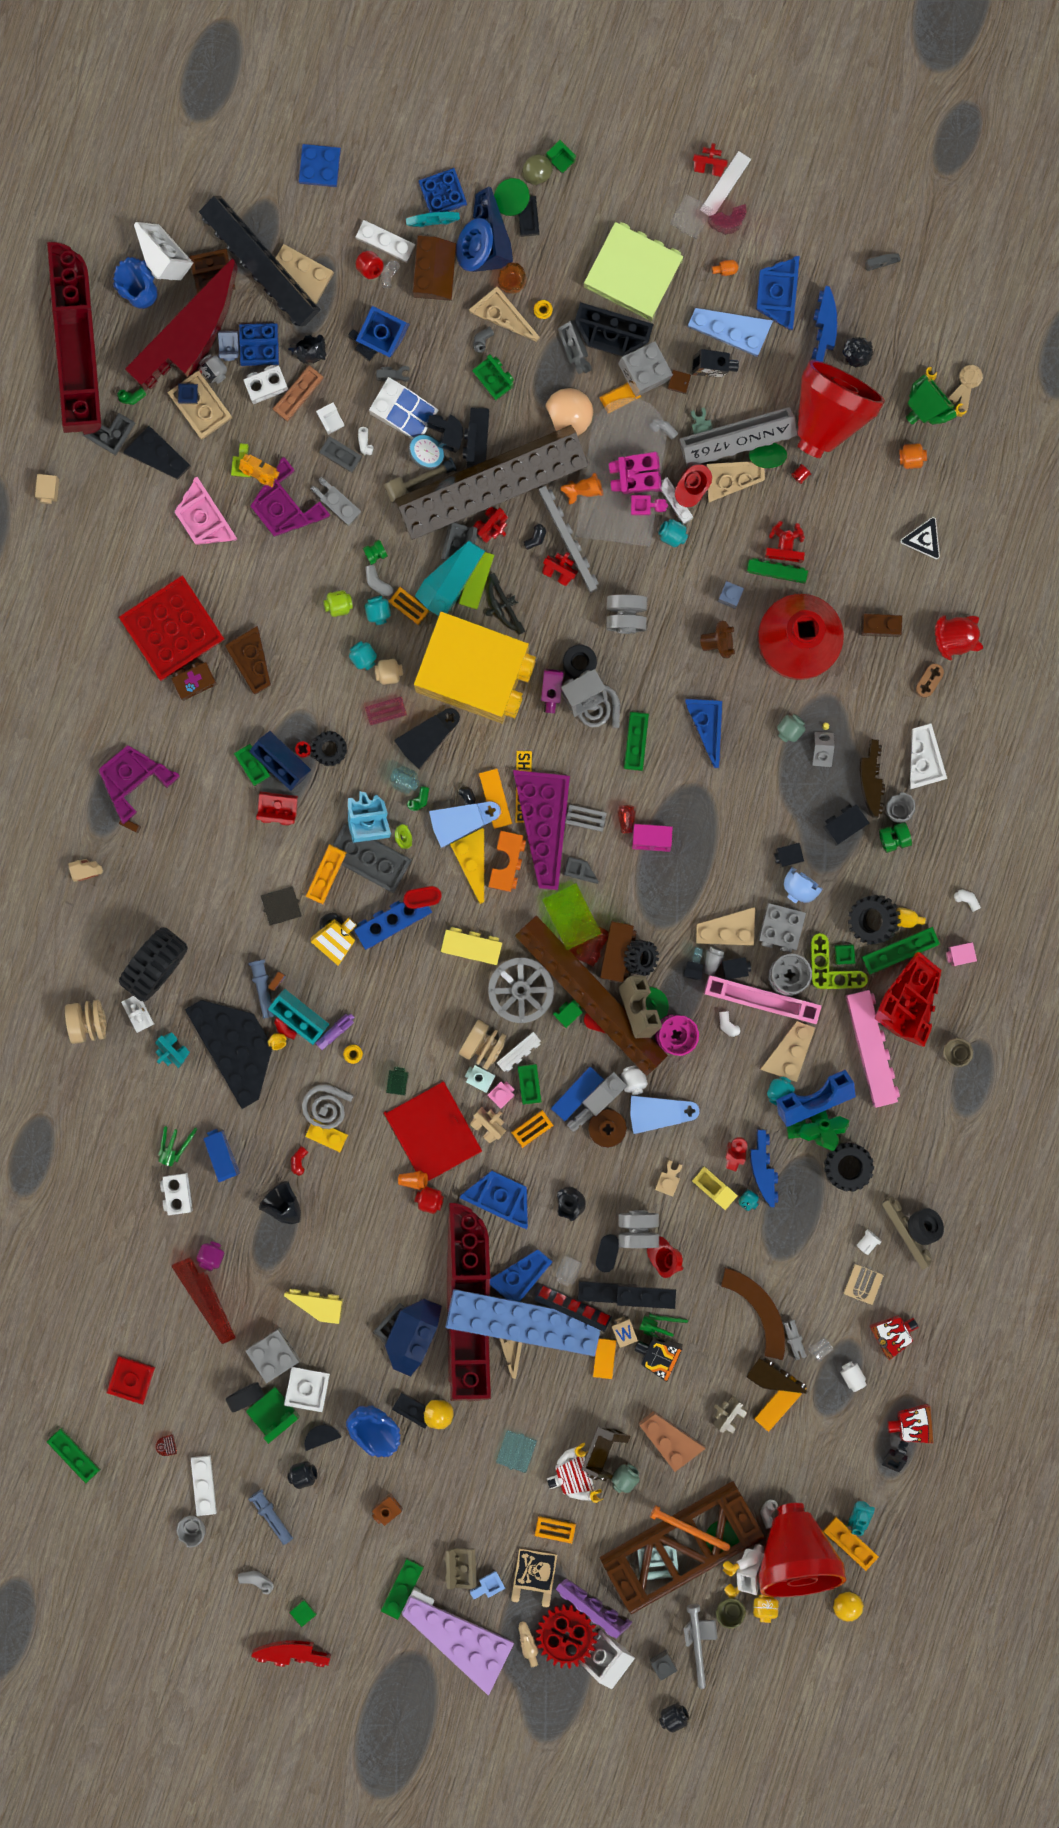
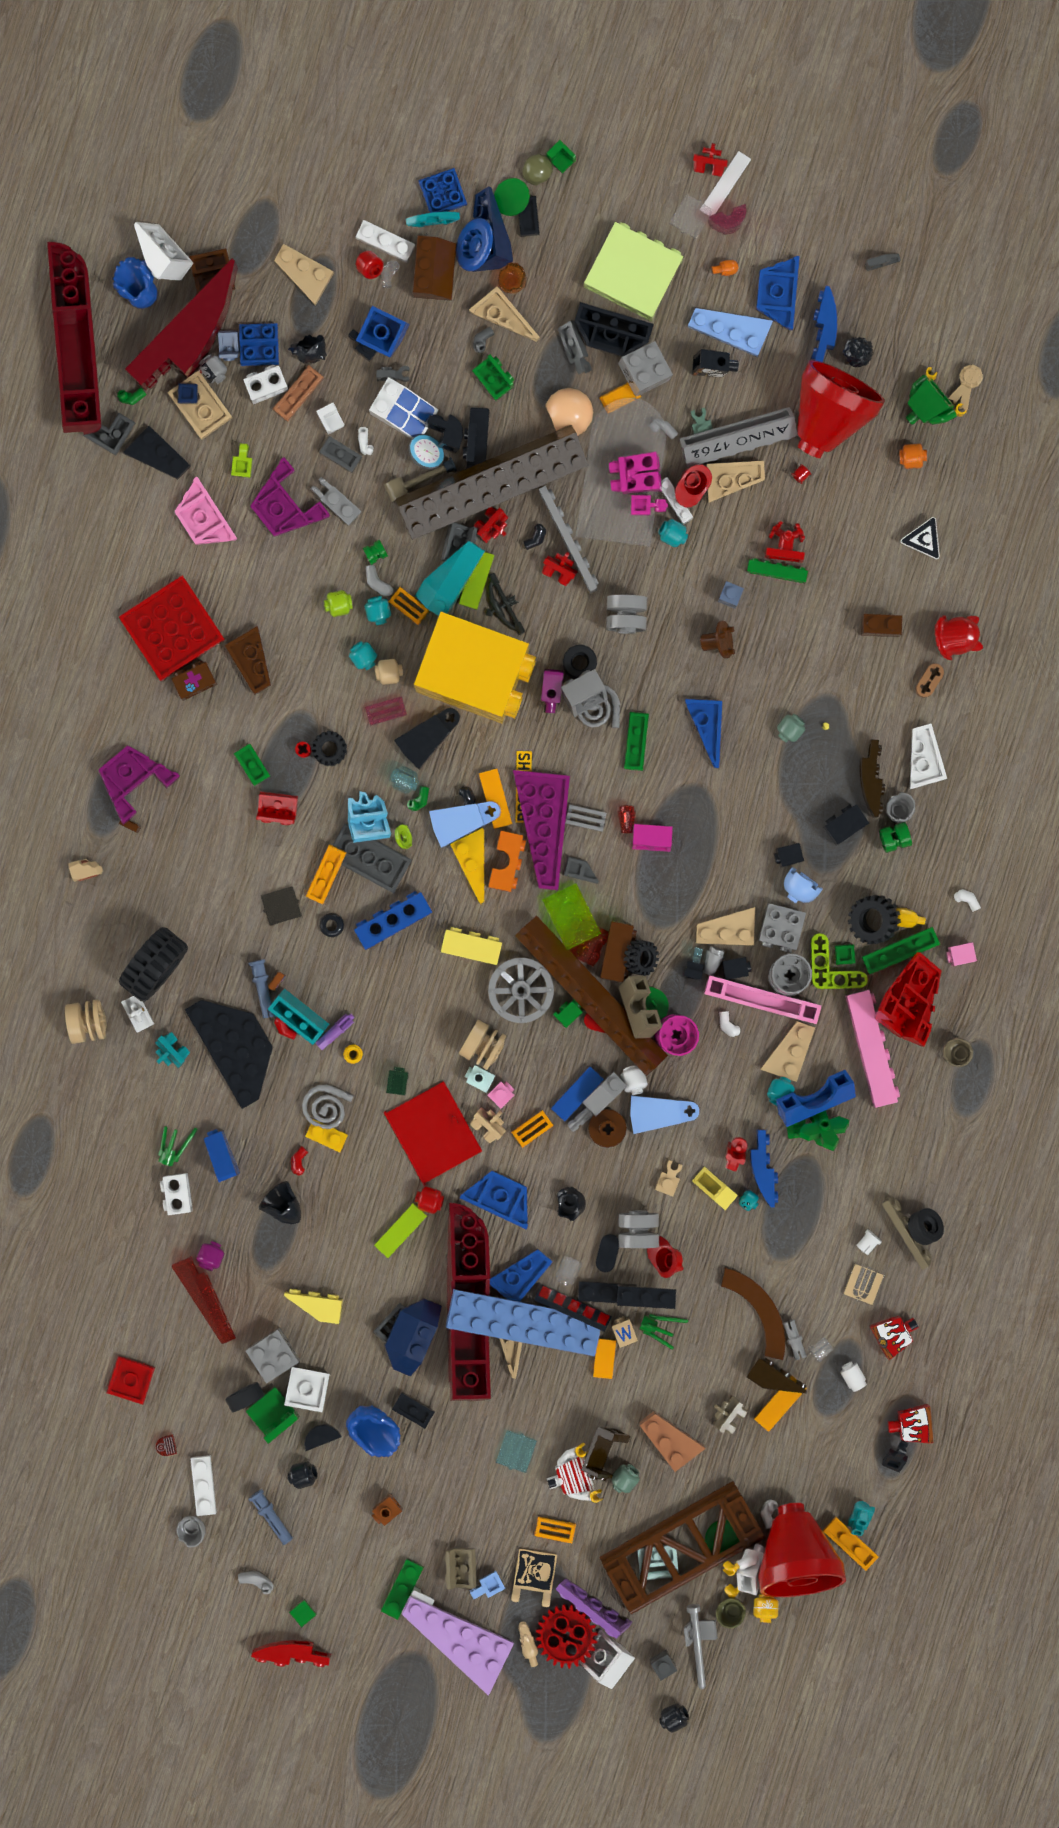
tan brick [35,474,59,504] -> none
green tile [47,1428,101,1483] -> none
black brick [199,196,321,326] -> none
light orange hinge [239,454,280,487] -> none
dark blue brick [249,731,311,791] -> none
yellow plate [268,1033,287,1050] -> none
blue plate [299,144,341,187] -> none
yellow torso [310,917,357,966] -> none
orange cone [398,1171,428,1190] -> none
red tile [403,886,442,909] -> none
yellow hair [424,1400,454,1429] -> none
white piece [497,1032,541,1072] -> none
green plate [518,1064,542,1105] -> none
yellow plate [534,300,553,319] -> none
orange animal [560,473,603,504] -> none
torso [634,1336,683,1382] -> none
orange bar [650,1505,731,1551] -> none
reddish brown tile [668,370,691,394] -> none
green piece [749,443,787,469] -> none
red cone [757,594,844,680] -> none
light grey bracket [813,732,835,767] -> none
black tyre [824,1142,874,1192] -> none
yellow hair [833,1592,864,1622] -> none
none -> lime tile [374,1203,427,1258]

